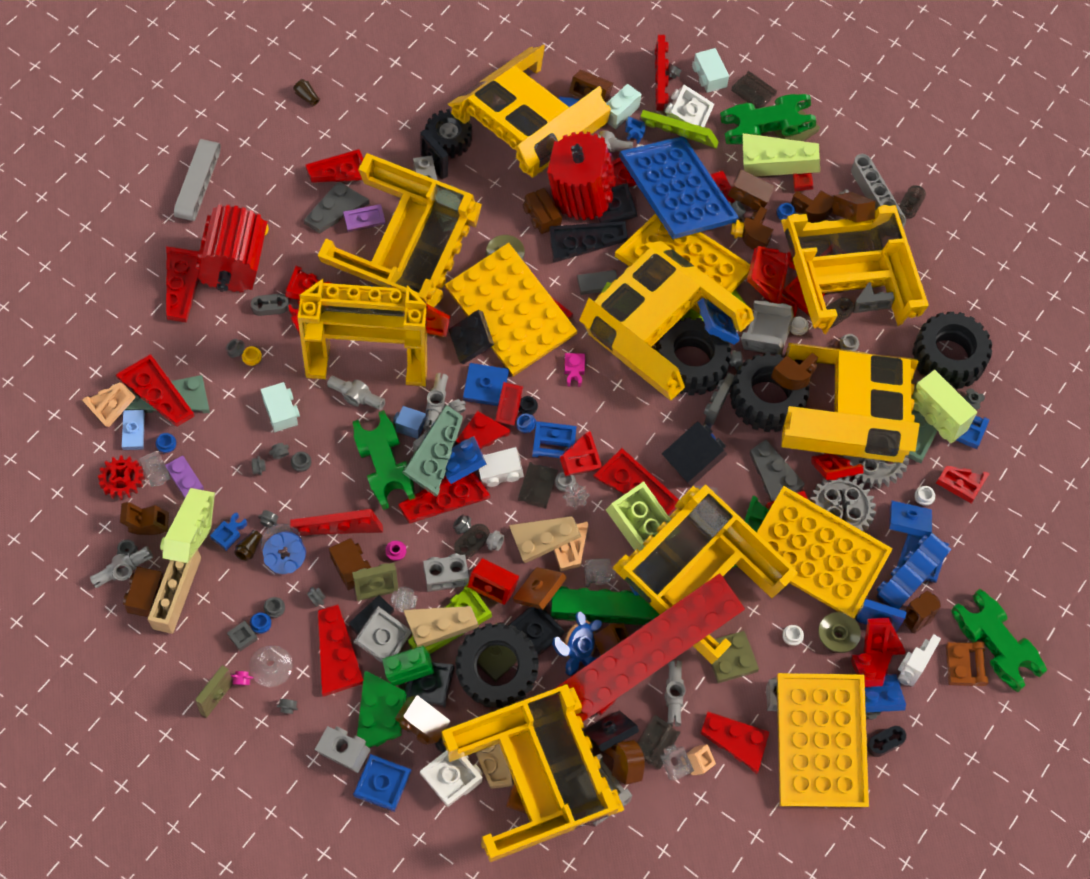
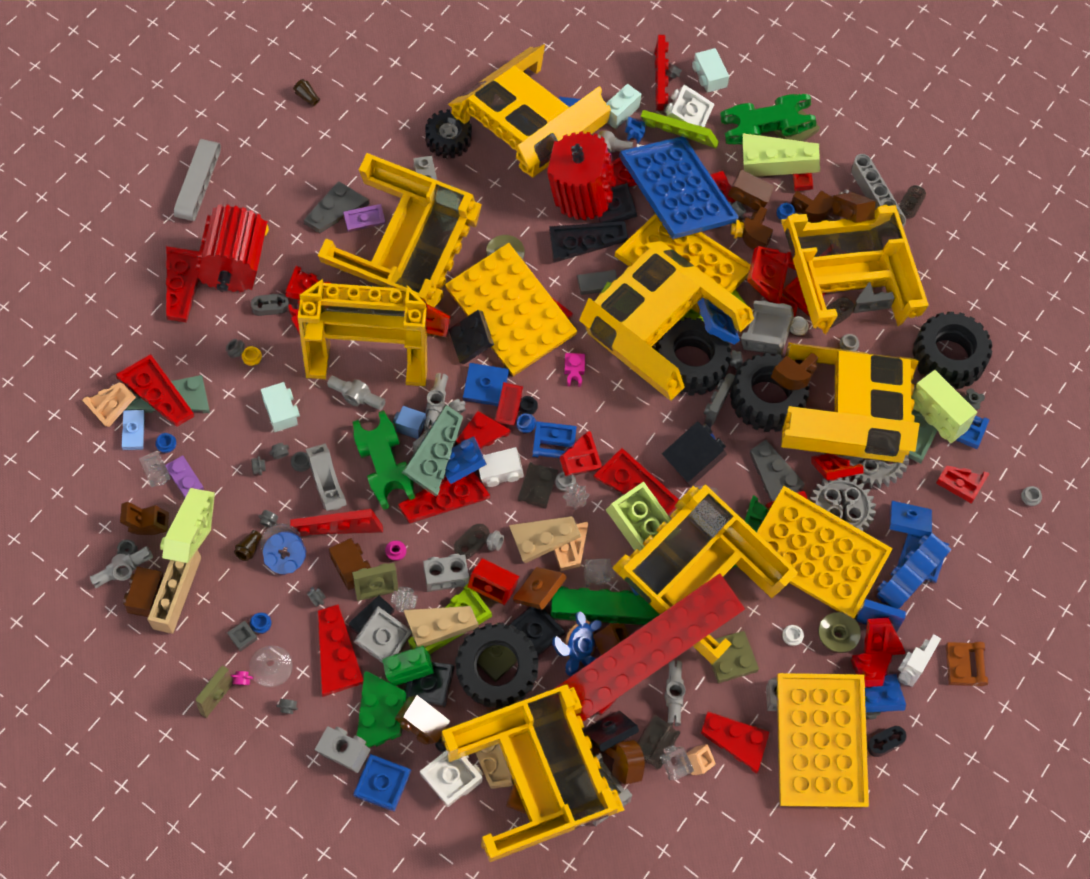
red gear [98,455,145,500] -> none
blue plate [210,512,247,551] -> none
dark grey plate [264,597,285,618] -> none
red wing [305,149,364,183] -> none
black plate [420,129,448,179] -> none
dark grey plate [453,515,472,535] -> none
reddish brown brick [523,188,562,234] -> none
reddish brown brick [568,69,614,102] -> none
clear smoke plate [731,71,777,109] -> none
reddish brown brick [903,590,941,634] -> none
white plate [914,486,935,506] -> none
green piece [951,589,1047,692] -> none
none -> light grey arch [306,443,347,511]
none -> light grey plate [1021,486,1042,506]

